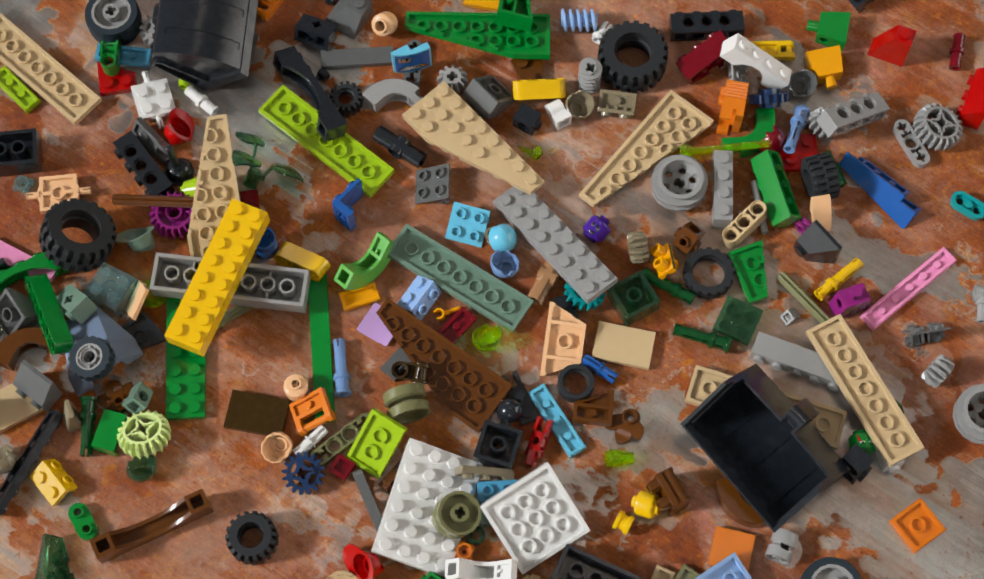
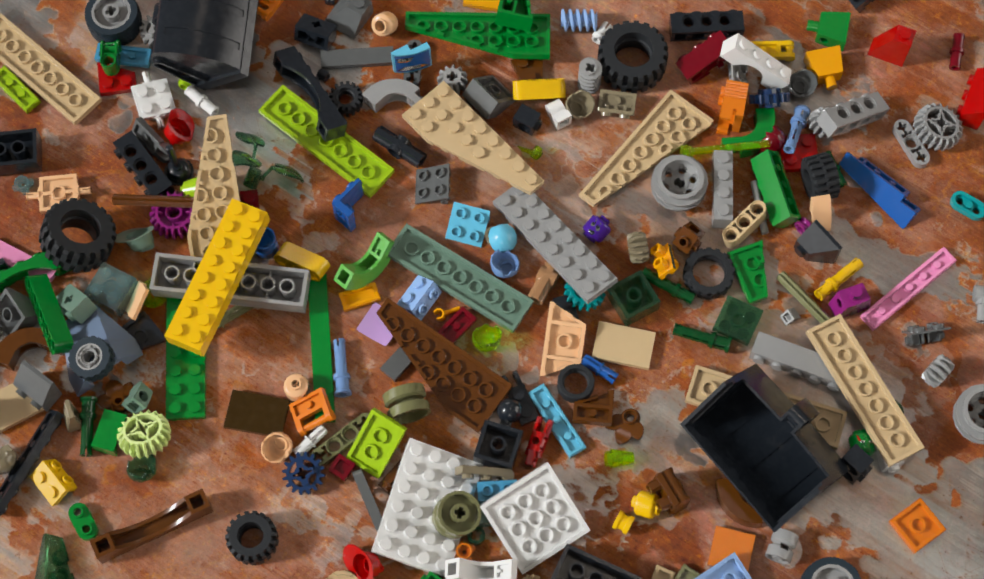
dark brown piece [391,361,431,385] -> none

